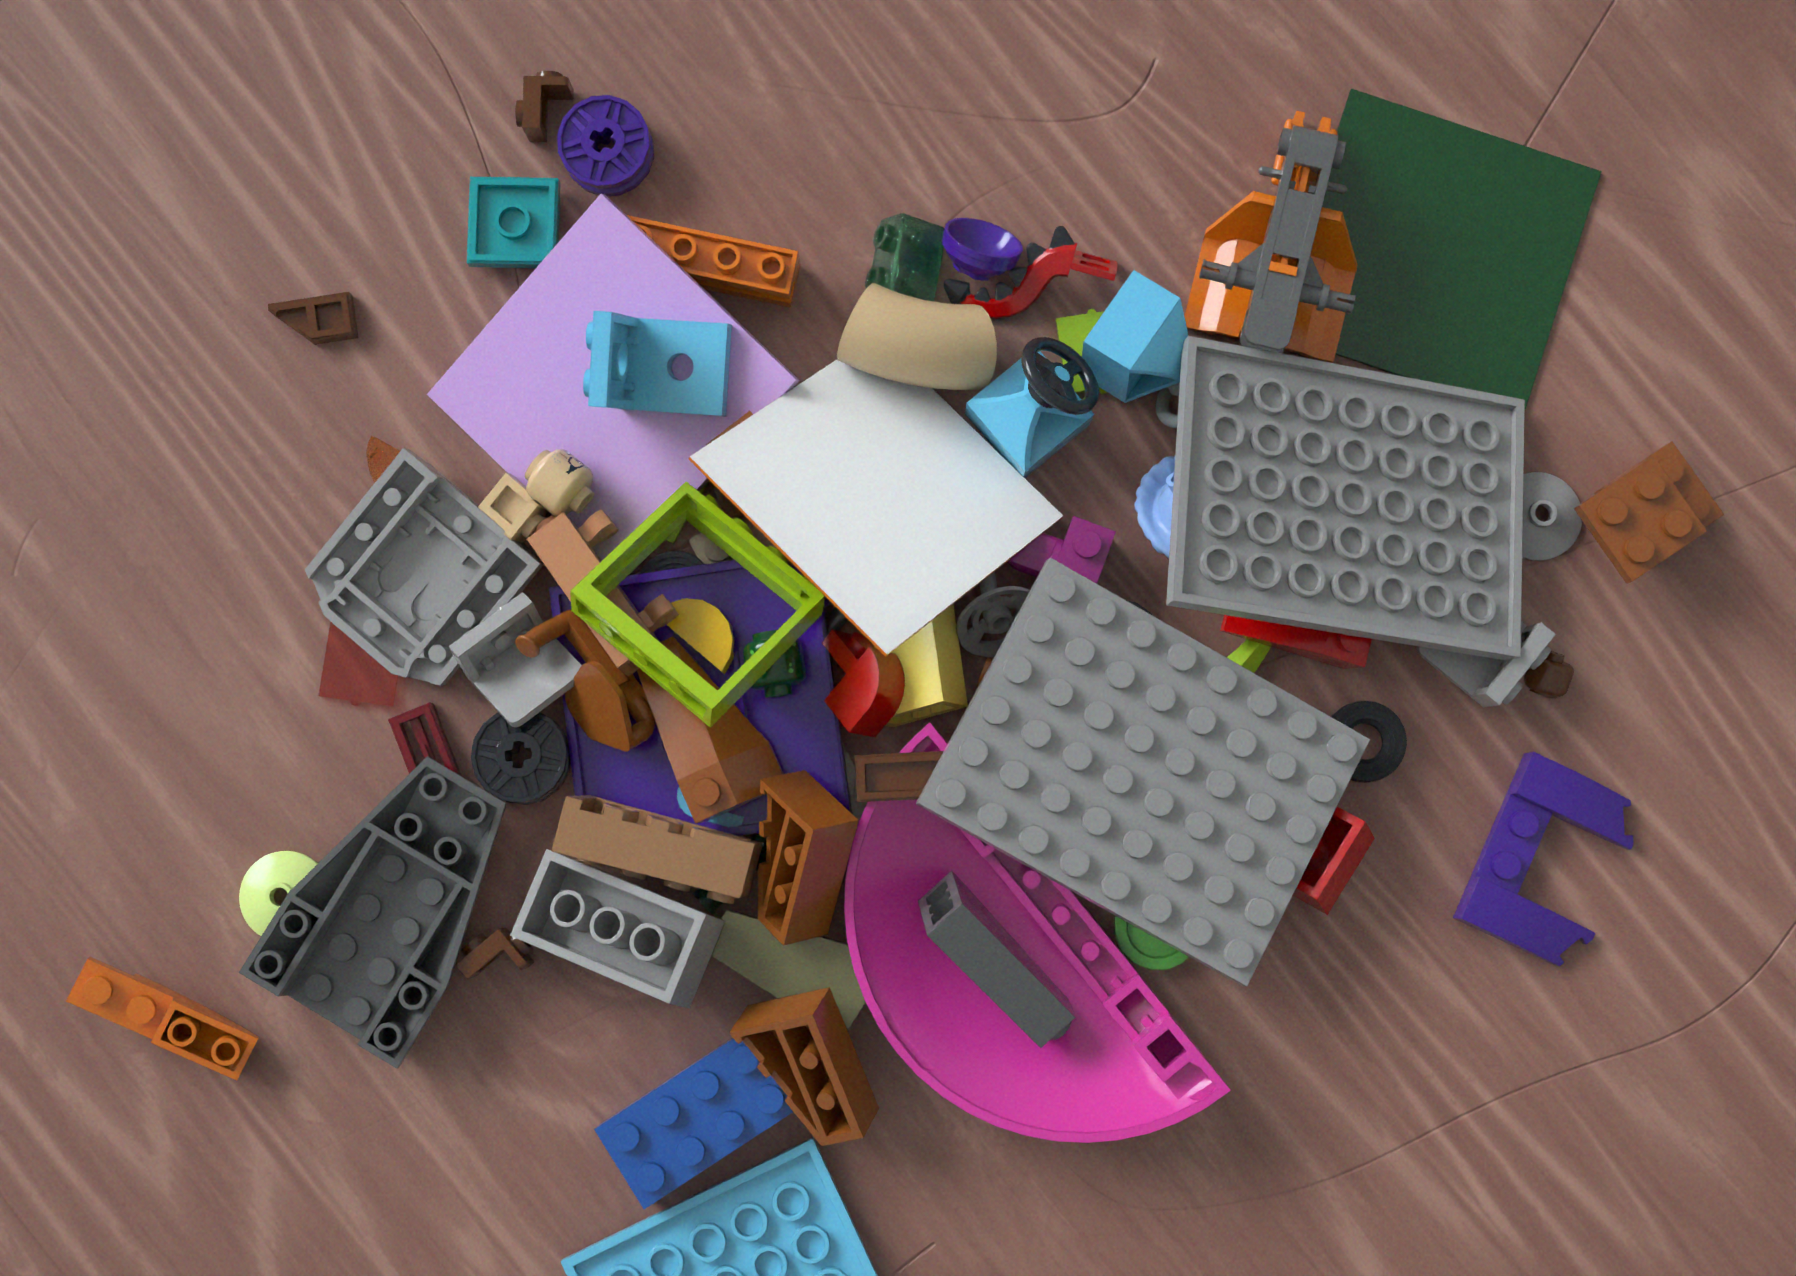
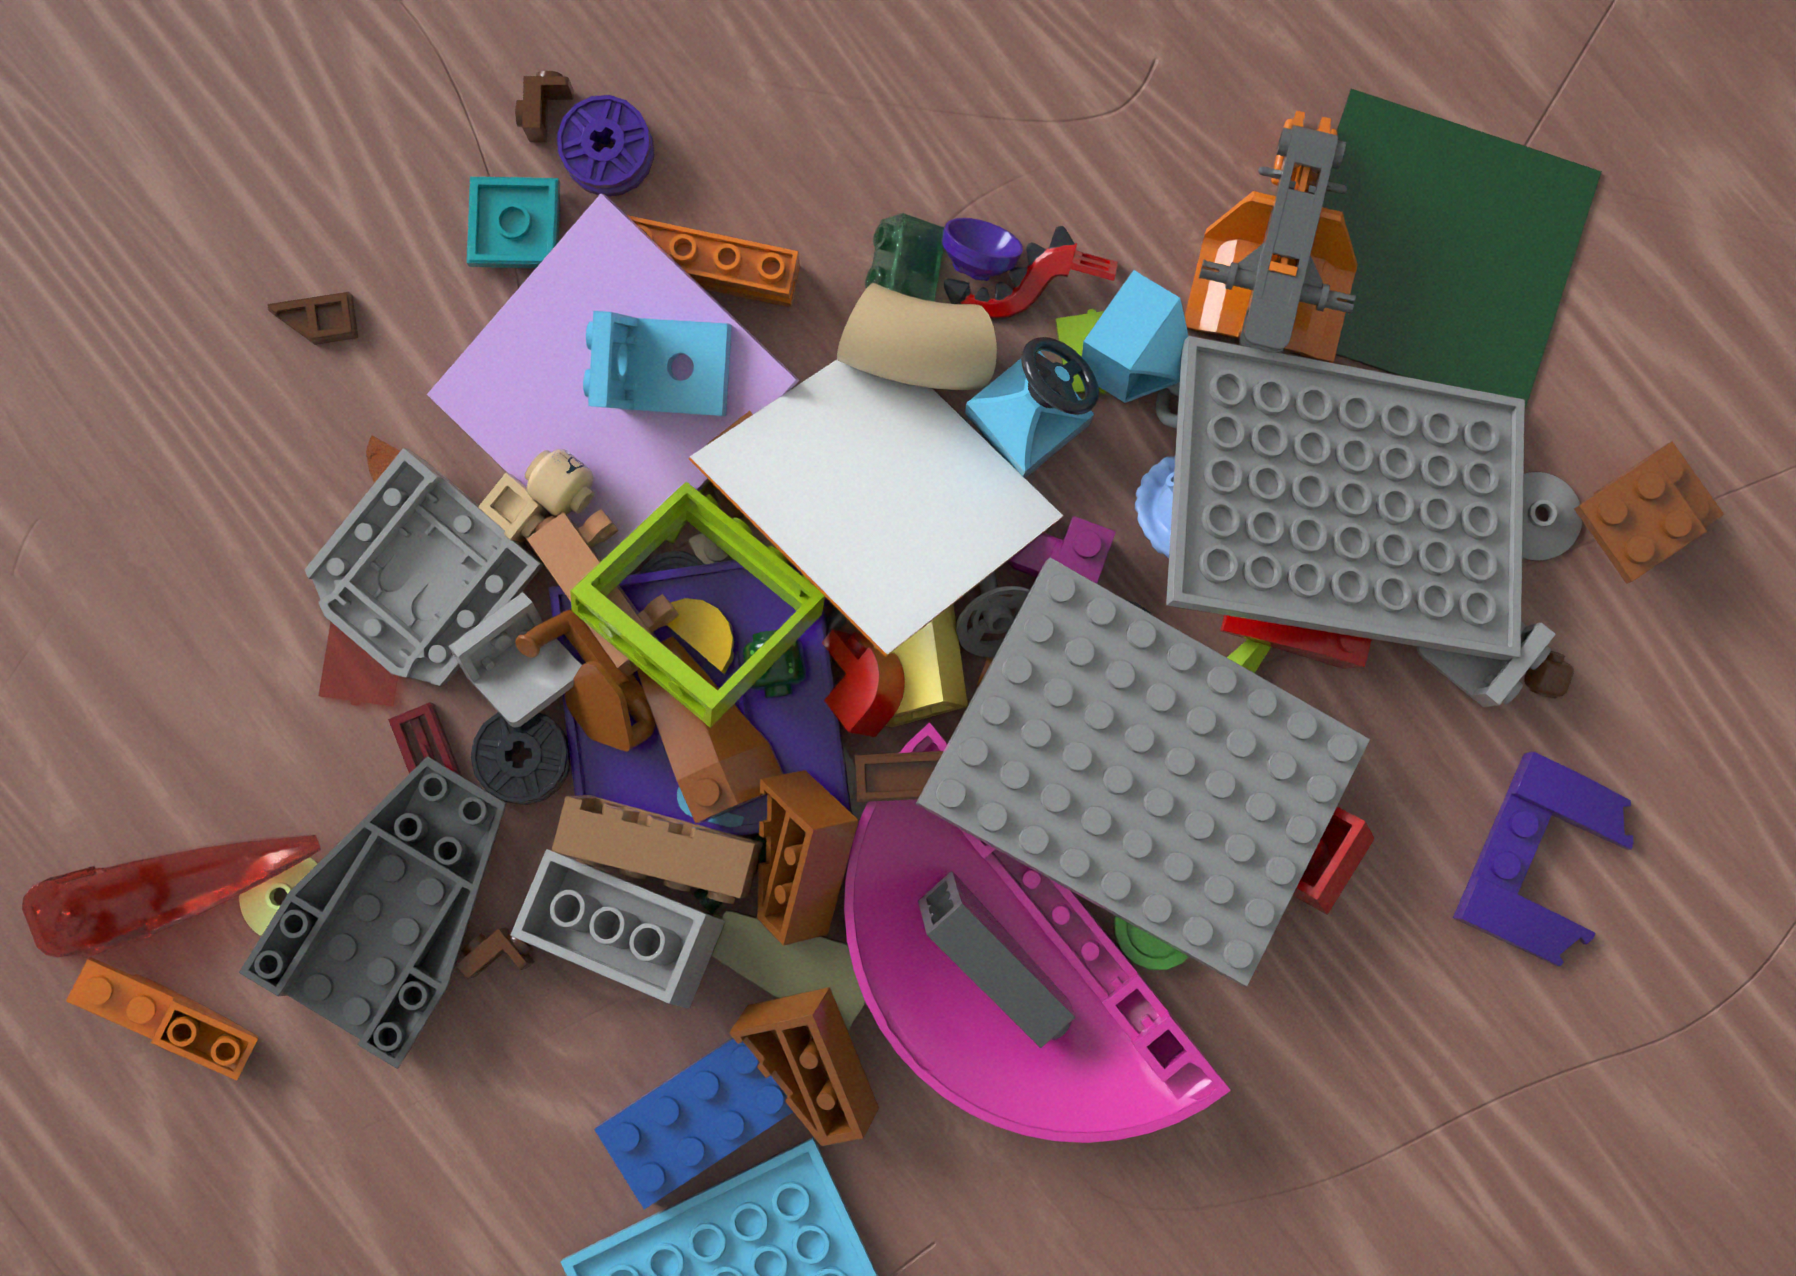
black tyre [1332,701,1407,783] -> none
none -> clear red piece [22,834,321,958]

